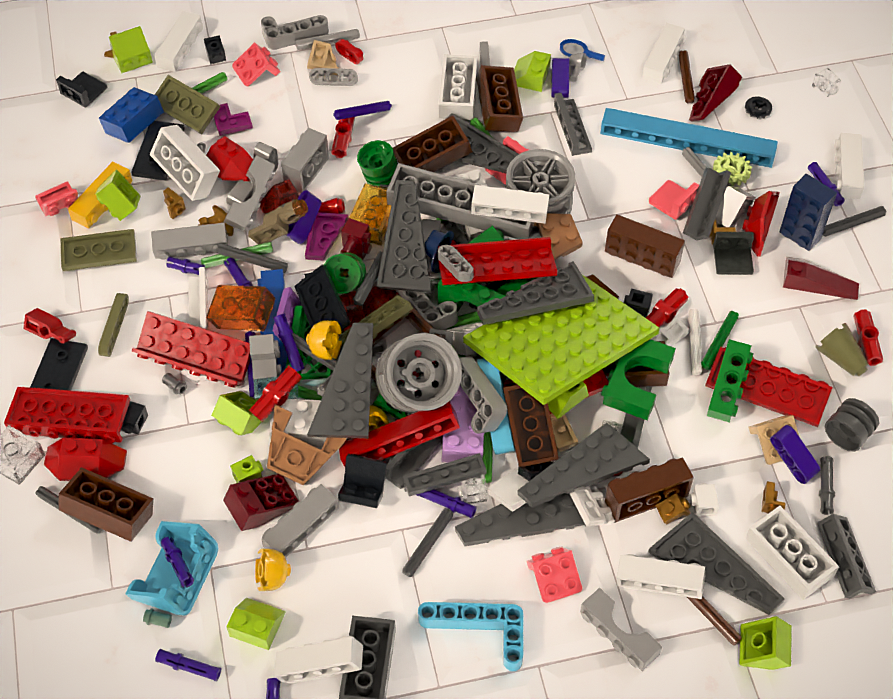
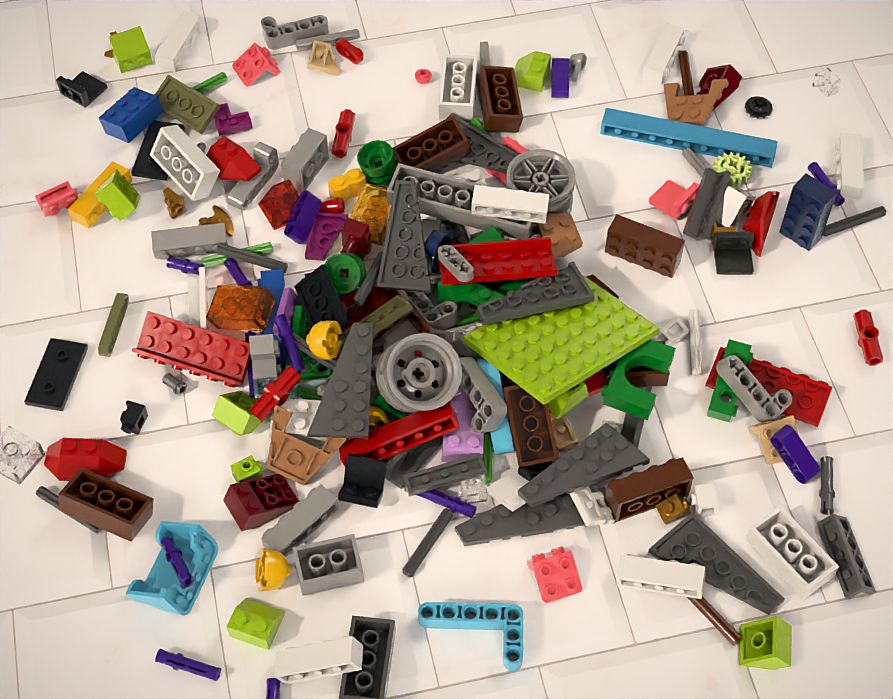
red bracket [4,387,131,443] -> none
red piece [23,308,76,343] -> none
olive plate [60,229,137,271] -> none
sand green pin [143,608,172,628] -> none
black brick [204,35,226,64] -> none
light grey arch [223,155,276,231] -> none
dark tan plate [248,199,308,244] -> none
light grey beam [309,68,358,86] -> none
dark purple axle [333,100,392,120] -> none
dark grey fence [554,93,592,156] -> none
blue piece [560,39,605,61] -> none
light grey arch [580,587,662,671] -> none
black brick [623,288,653,318] -> none
red piece [646,288,689,328] -> none
green axle [701,310,739,370] -> none
pearl gold bracket [761,481,786,514] -> none
dark red wedge [783,256,859,300] -> none
olive cone [815,323,868,376] -> none
dark grey wheel [824,398,880,452] -> none
none -> light grey brick [292,534,364,596]
none -> yellow brick [328,168,366,203]
none -> coral plate [415,69,432,85]
none -> medium nougat wing [664,79,729,126]
none -> light grey beam [716,355,792,423]

